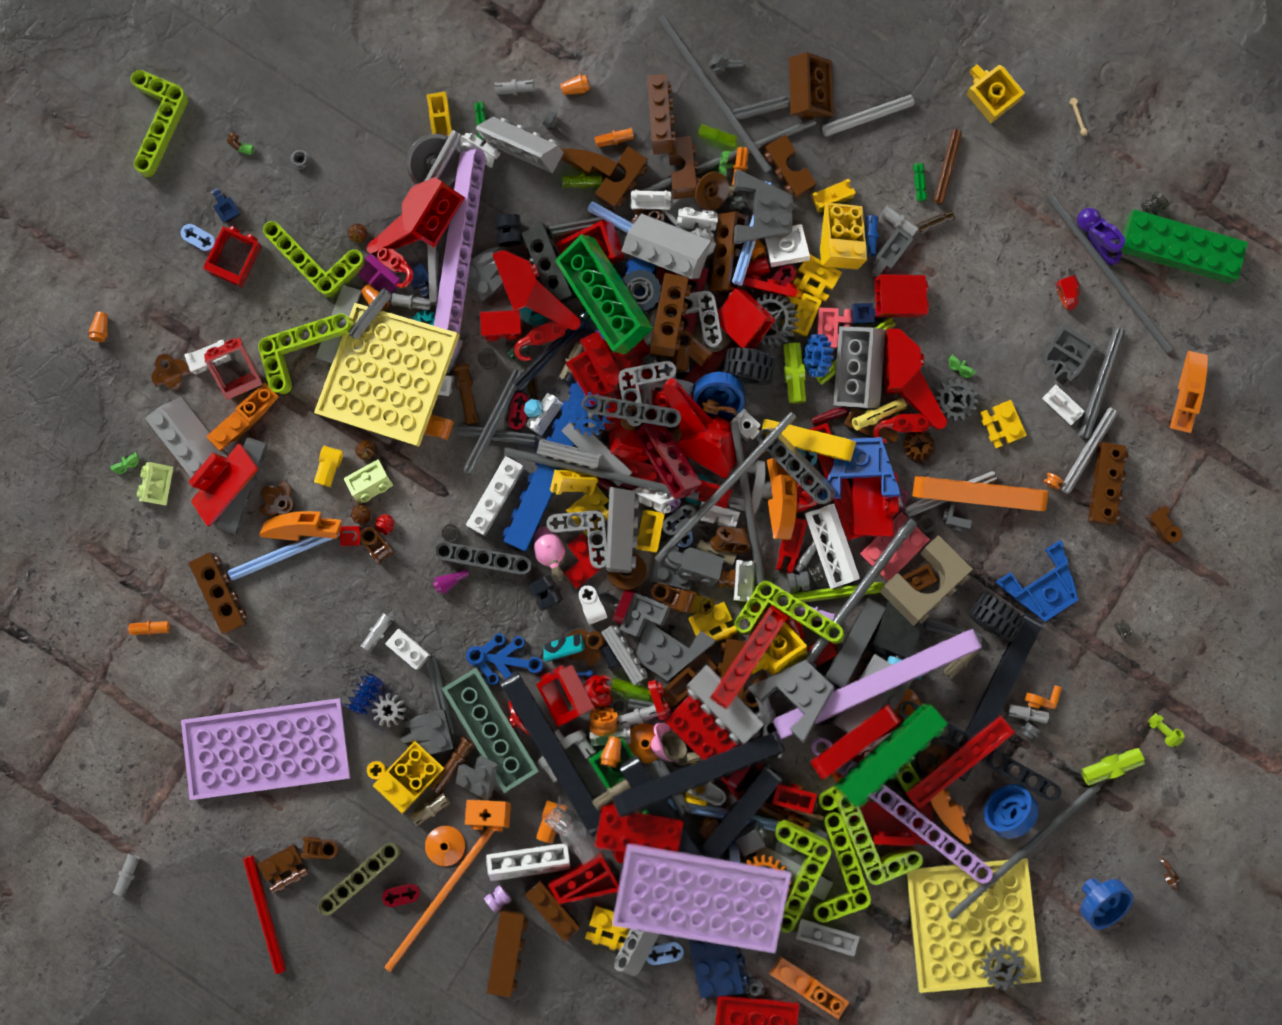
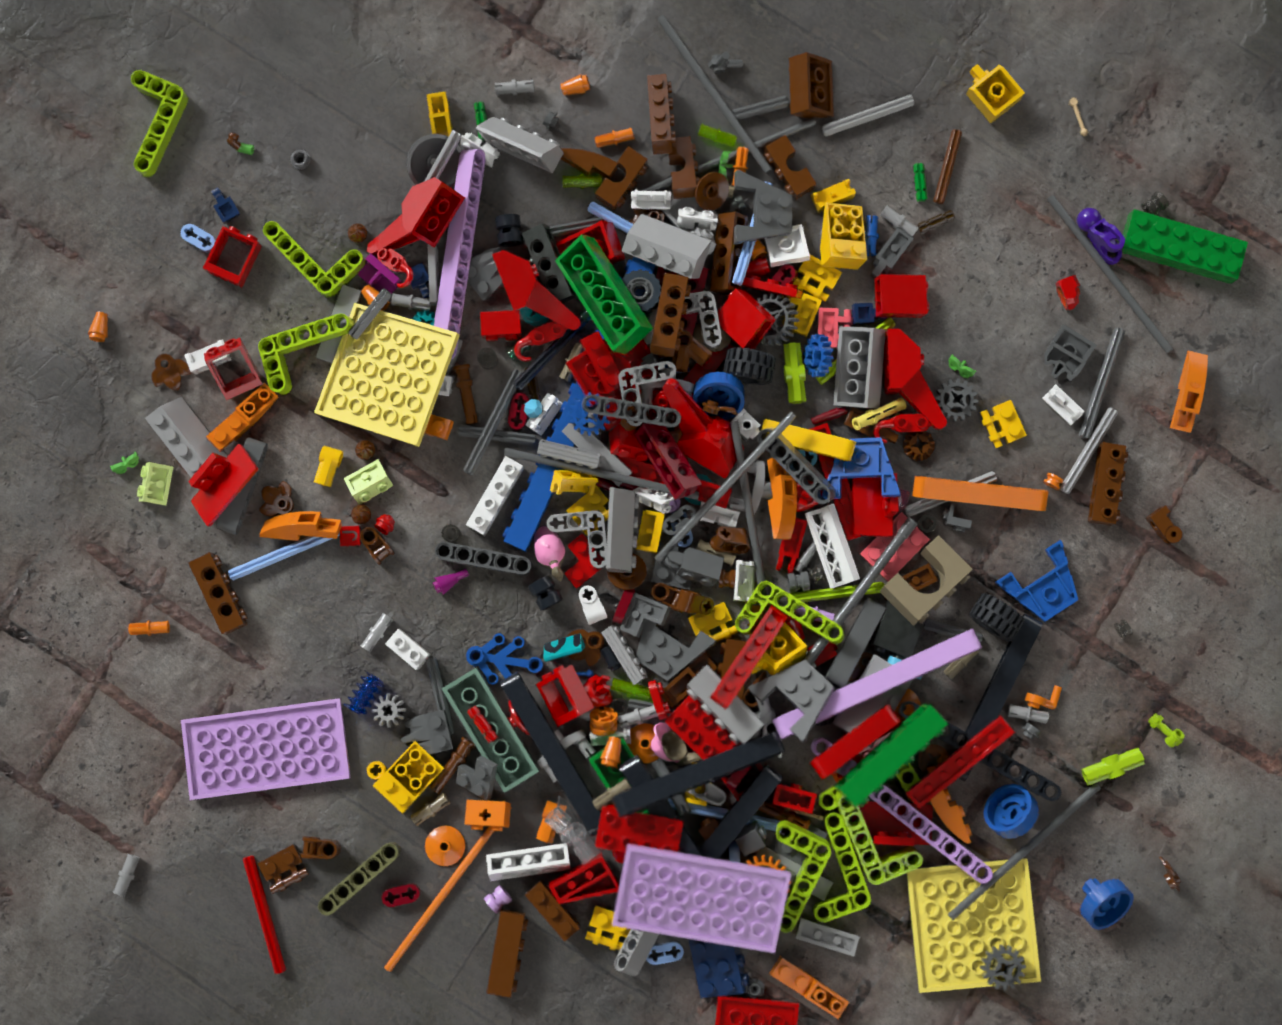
none -> red axle [467,706,498,743]

